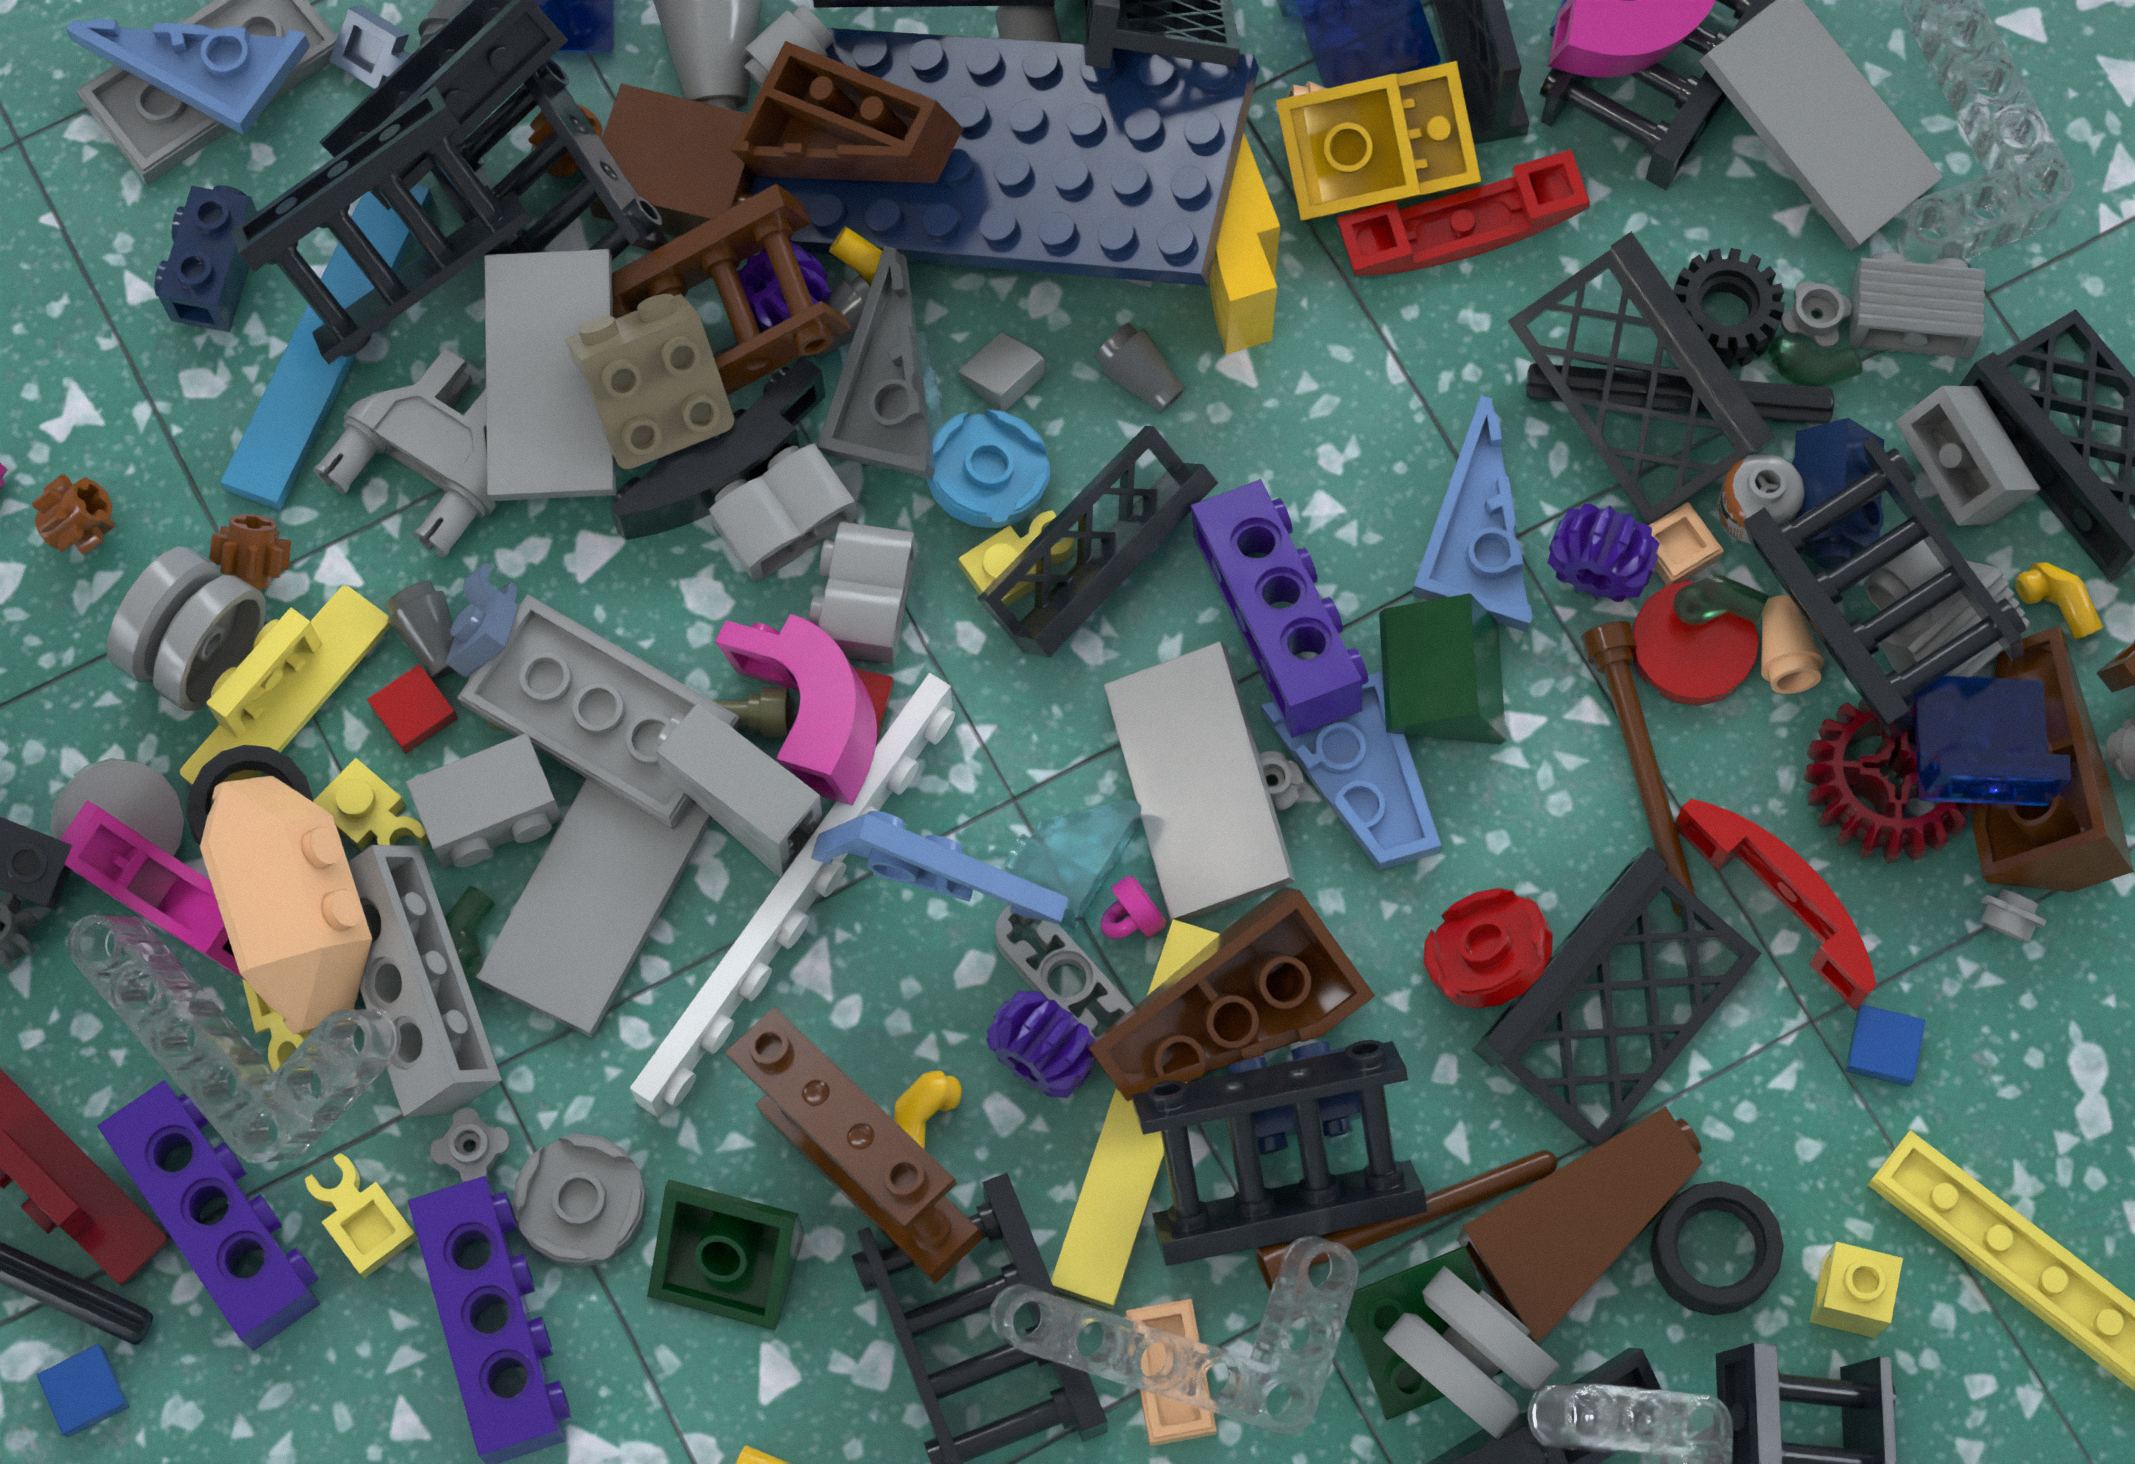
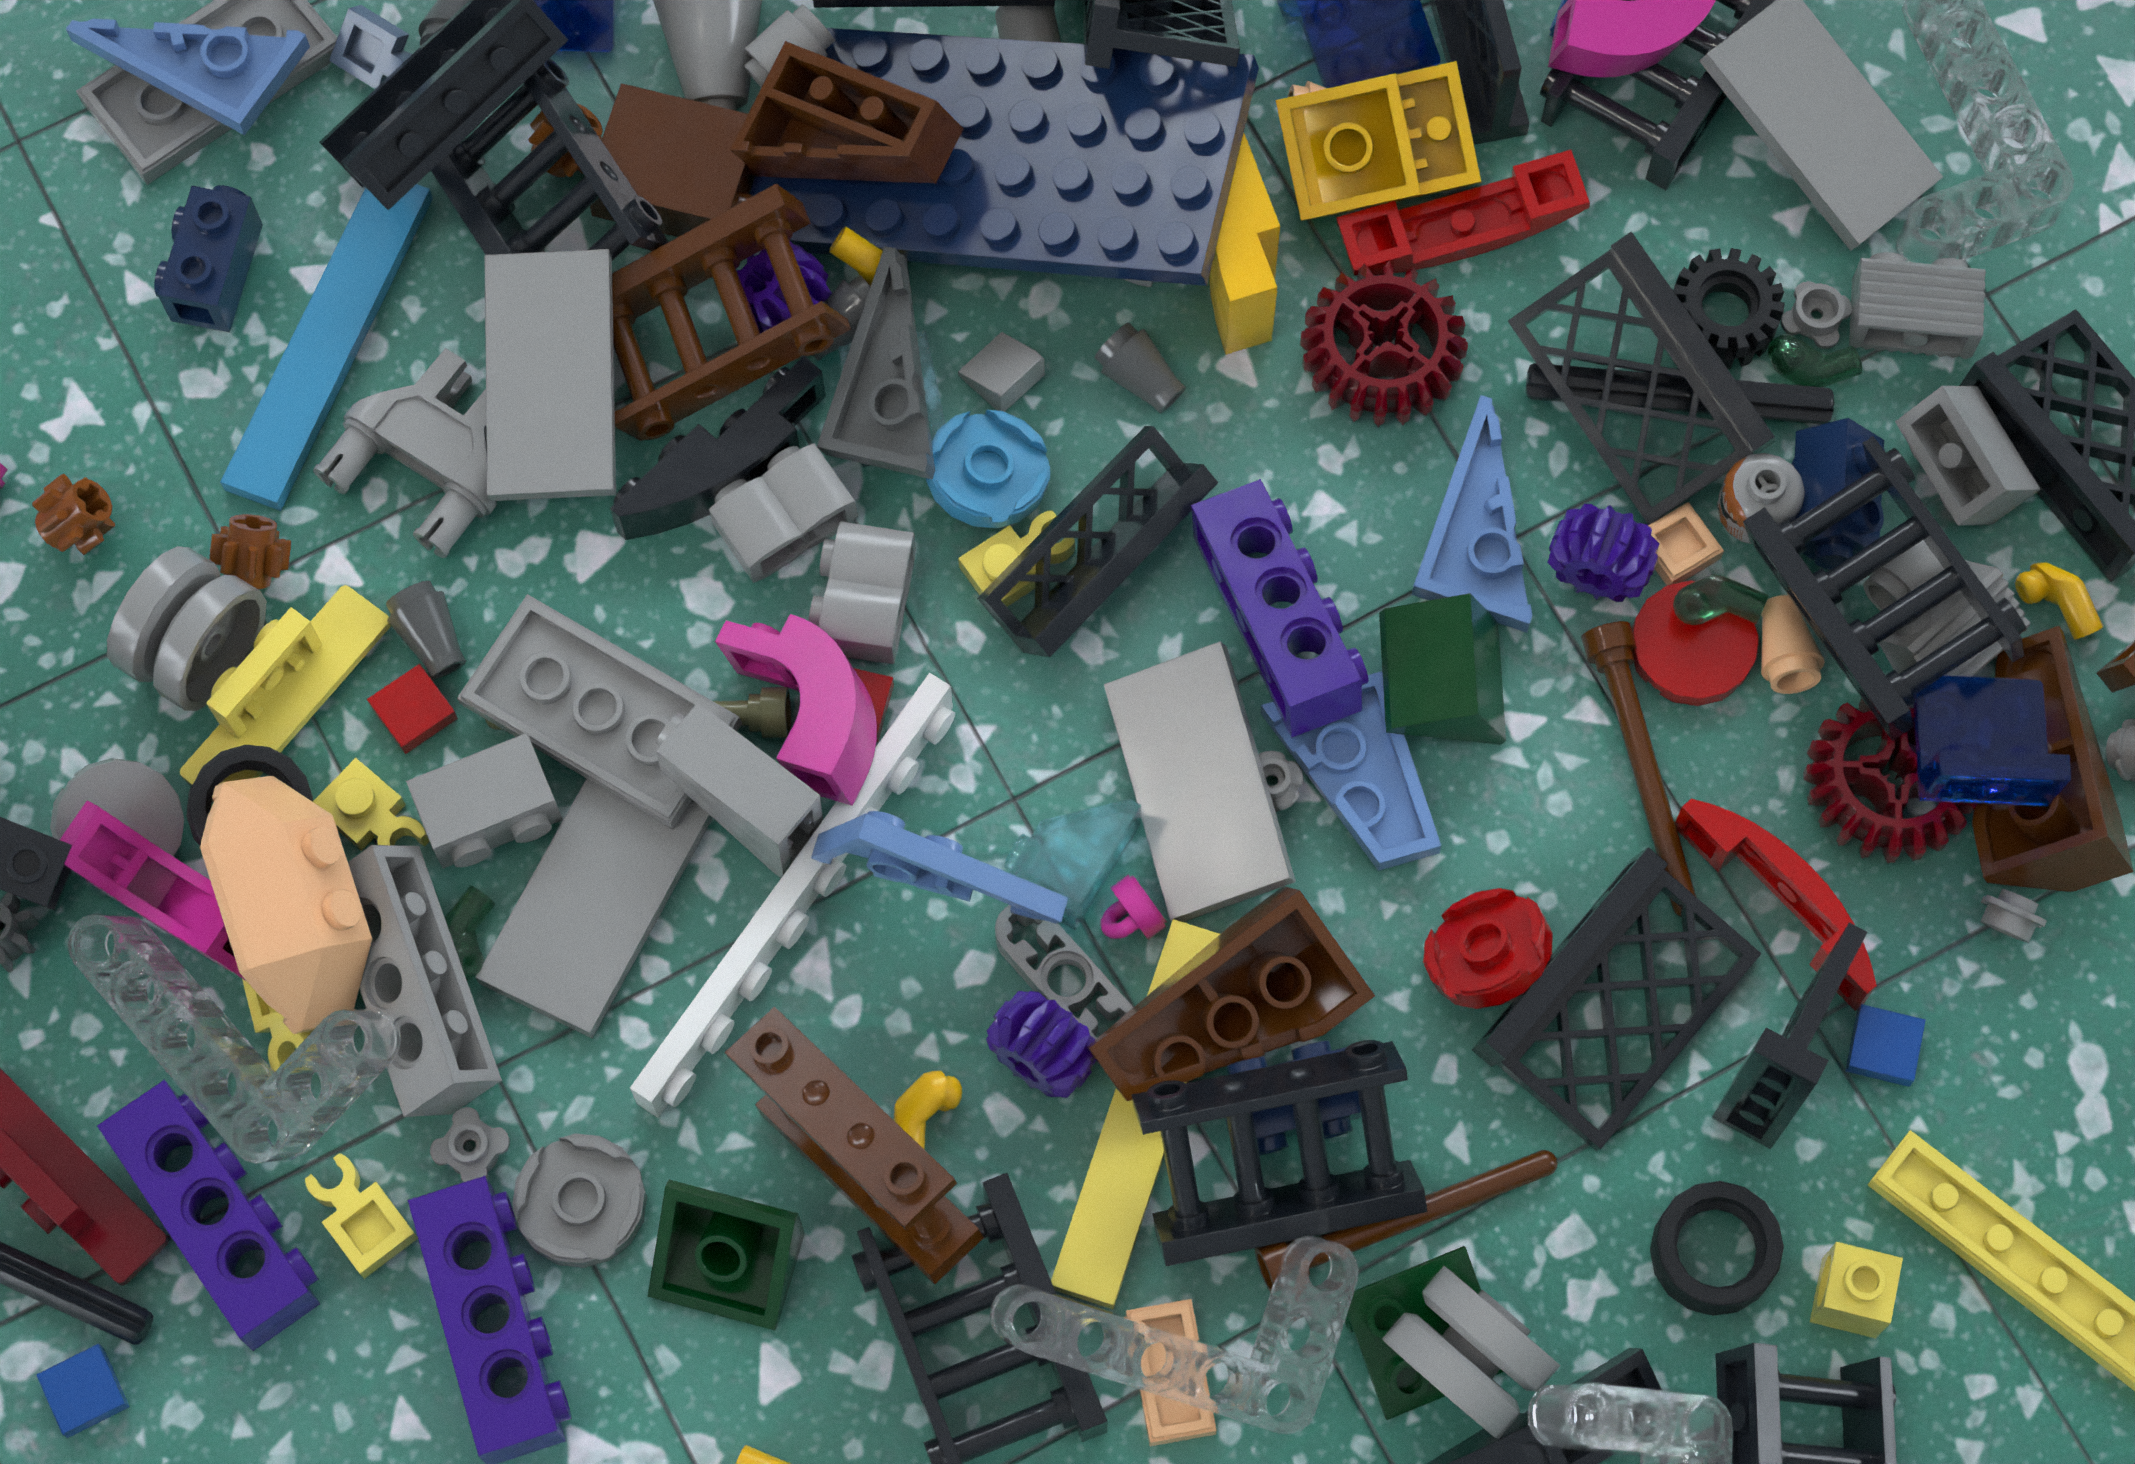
black fence [231,86,532,365] -> none
sand blue plate [446,563,518,678] -> none
dark tan bracket [564,294,734,469] -> none
reddish brown slope [1457,1106,1703,1347] -> none
none -> dark red gear [1300,261,1468,427]
none -> black fence [1712,922,1867,1149]

